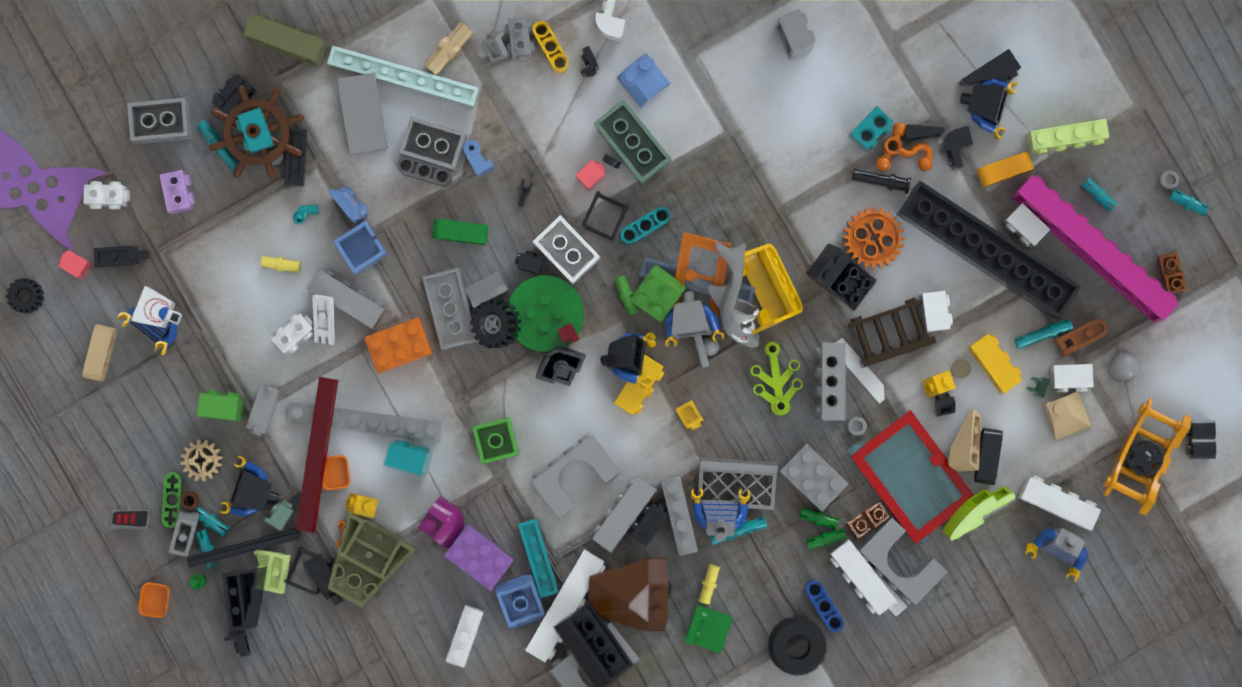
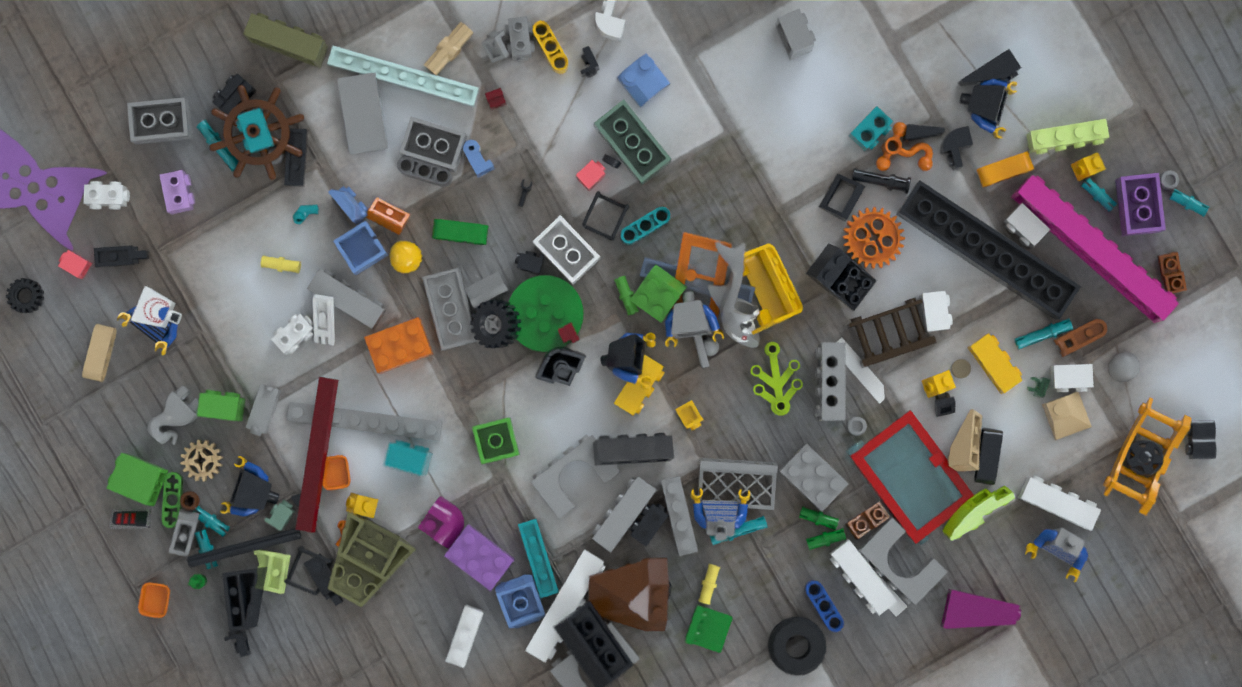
none -> bright green brick [106,453,169,506]
none -> light grey hips [147,386,199,445]
none -> orange slope [366,197,410,235]
none -> yellow hair [389,241,422,274]
none -> dark red piece [485,88,506,111]
none -> black brick [593,433,674,466]
none -> black tile [819,174,866,222]
none -> magenta slope [941,589,1021,629]
none -> yellow bracket [1071,152,1106,181]
none -> medium lavender brick [1115,173,1166,236]

